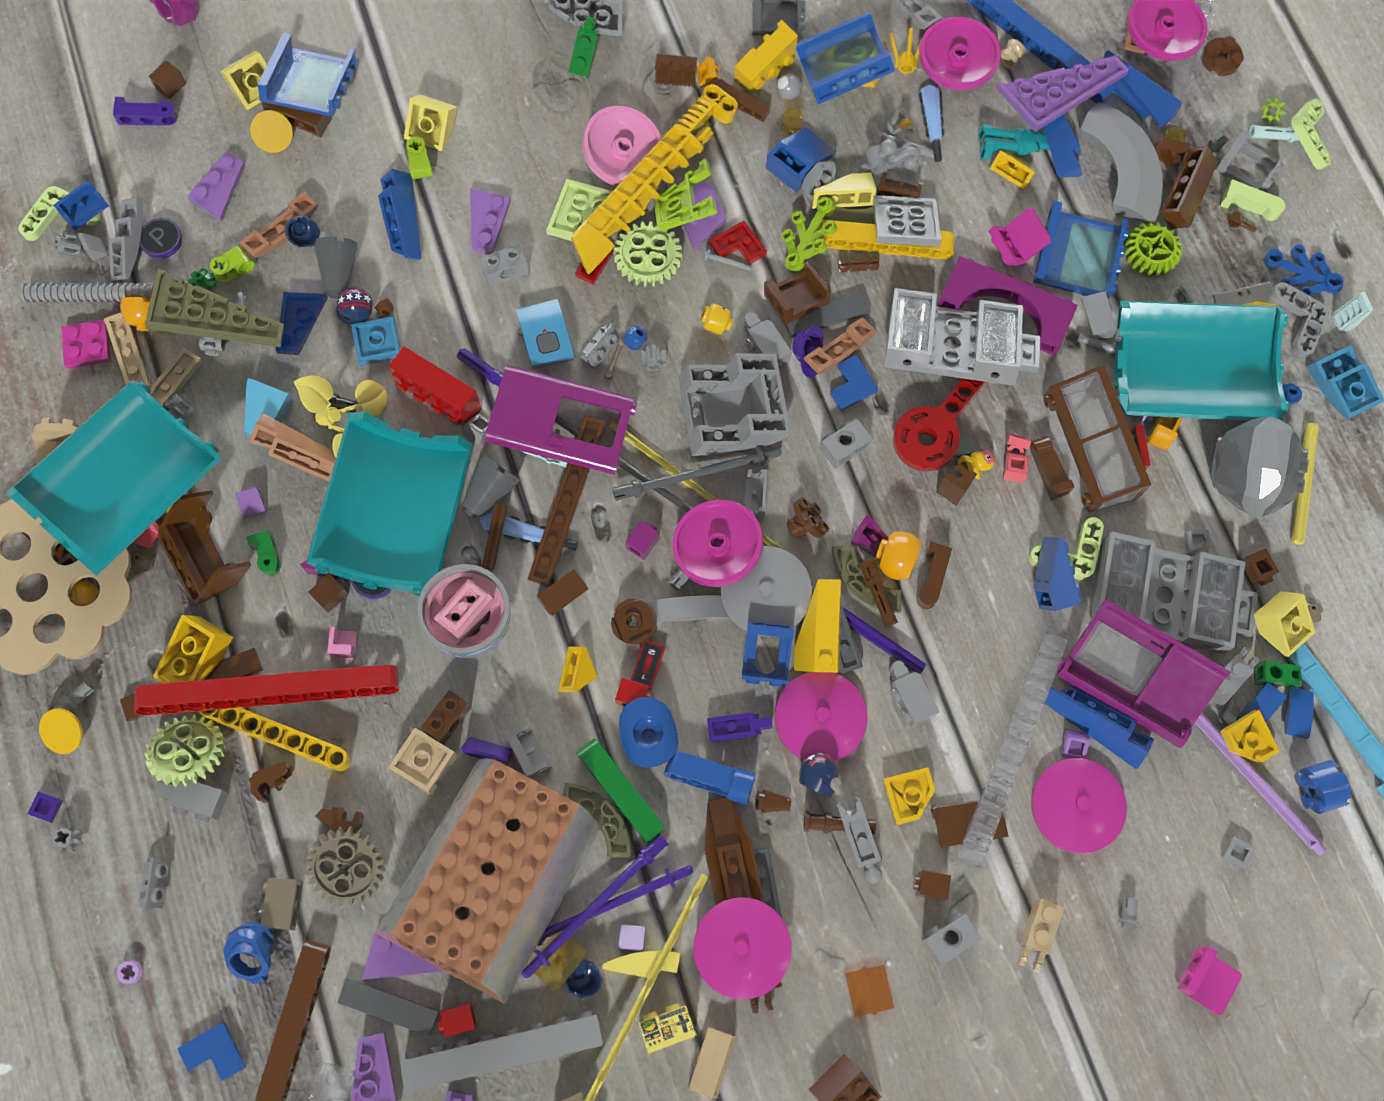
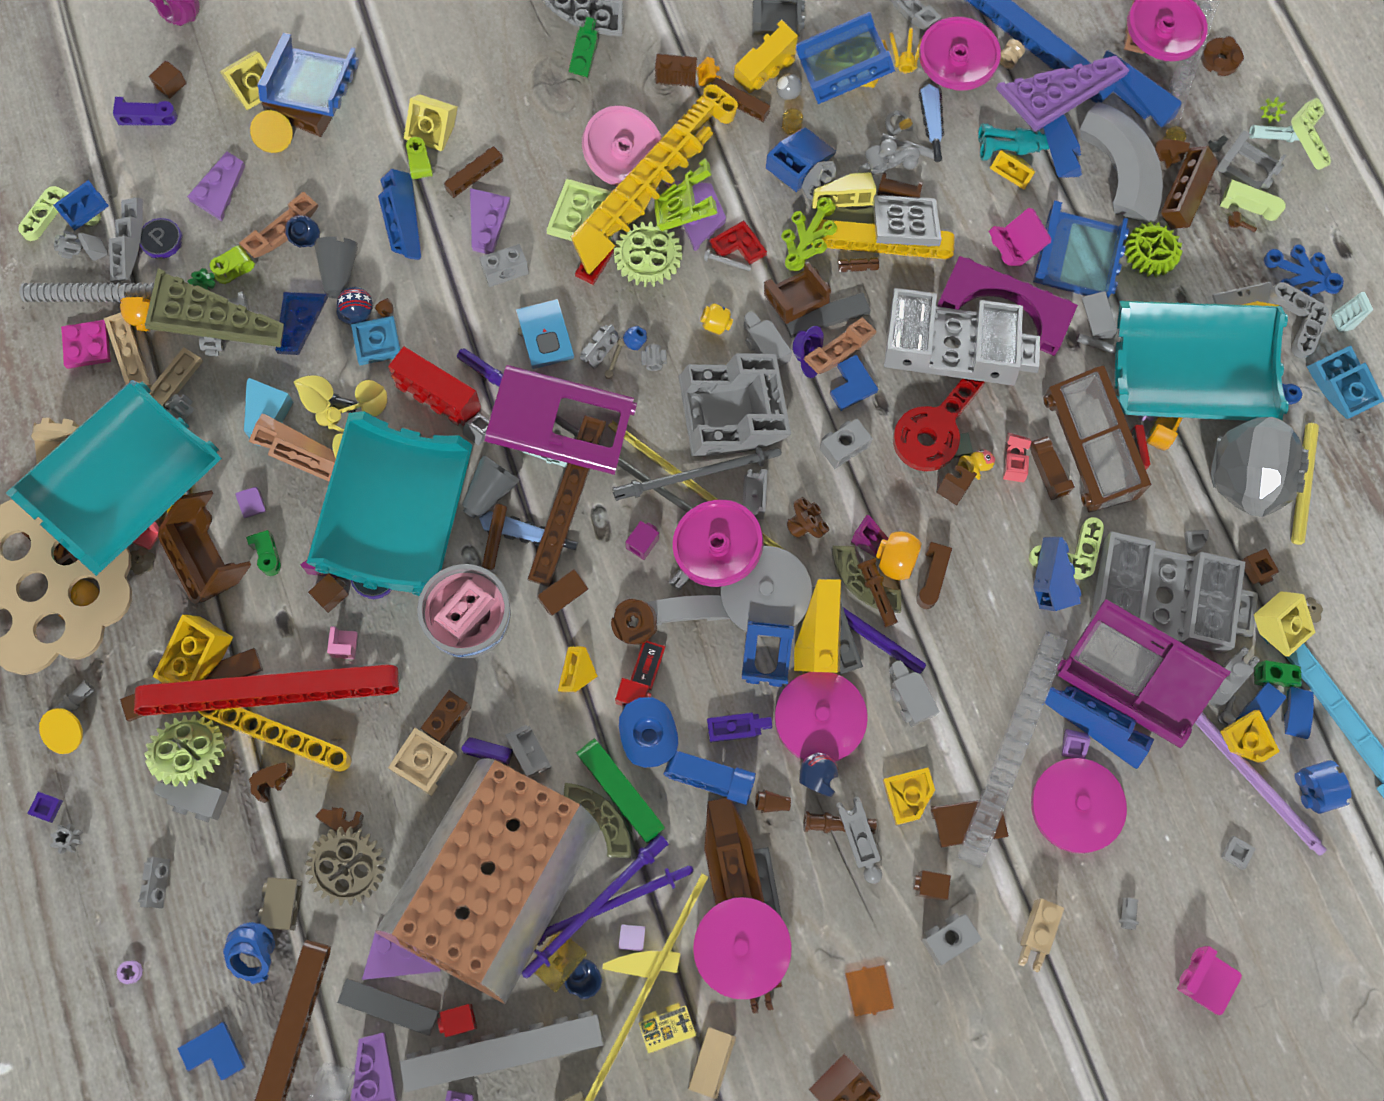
none -> reddish brown piece [444,146,503,198]

